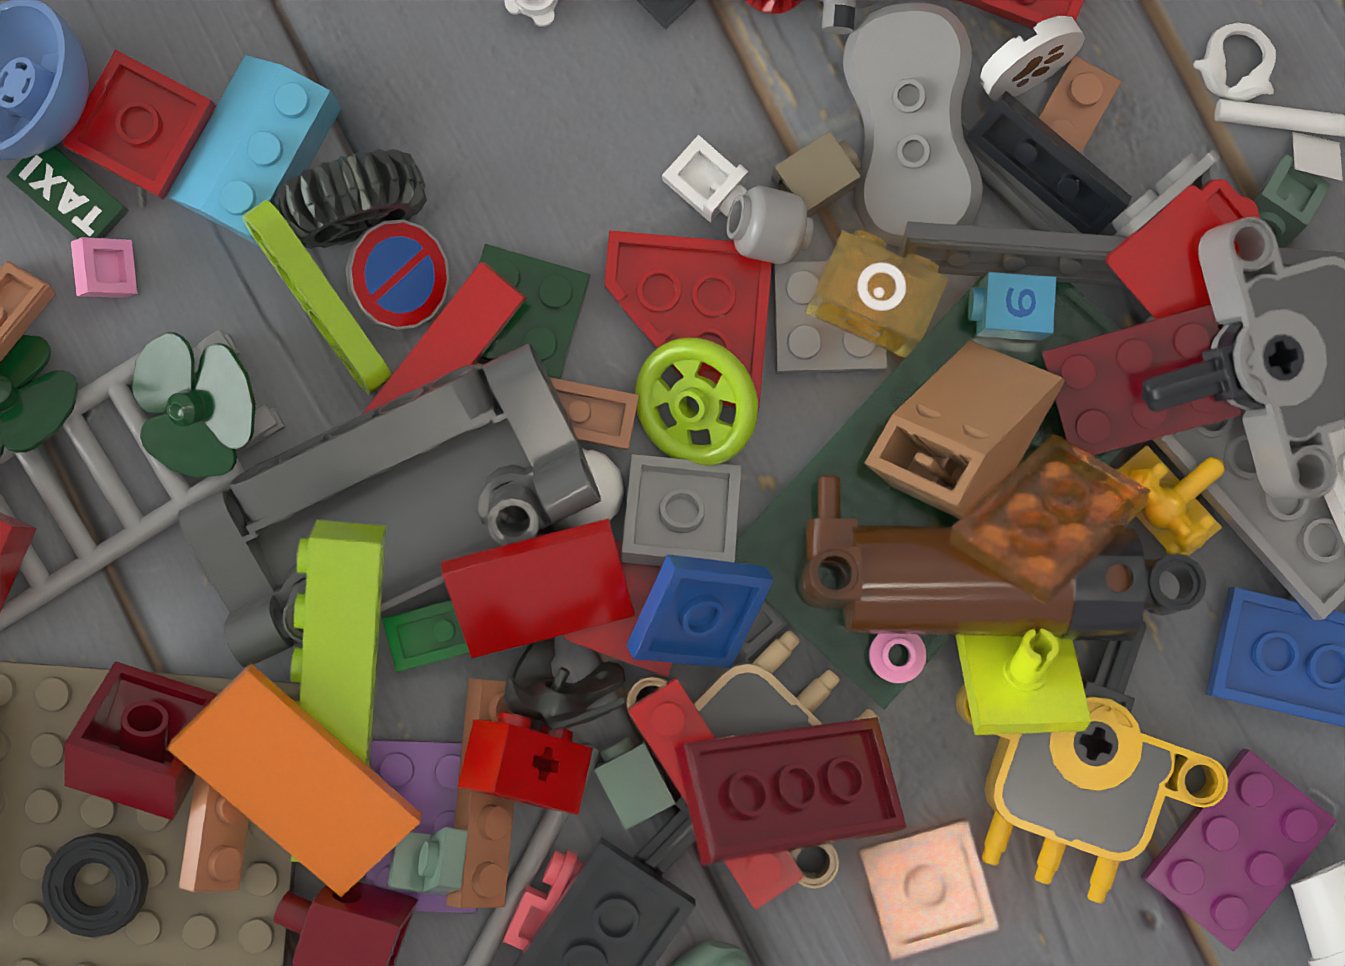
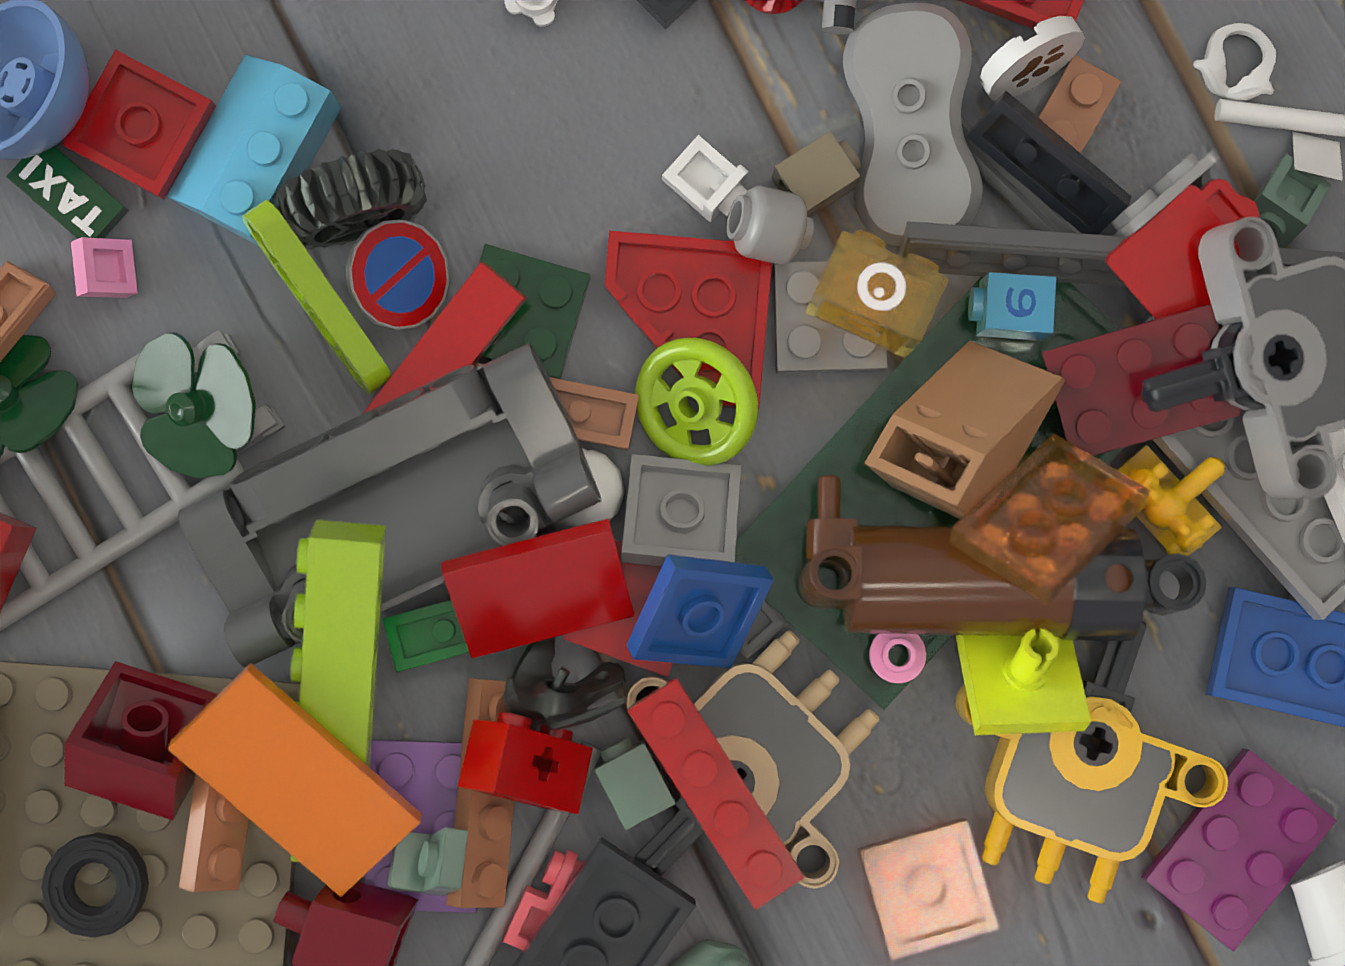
dark red tile [675,717,907,865] -> none

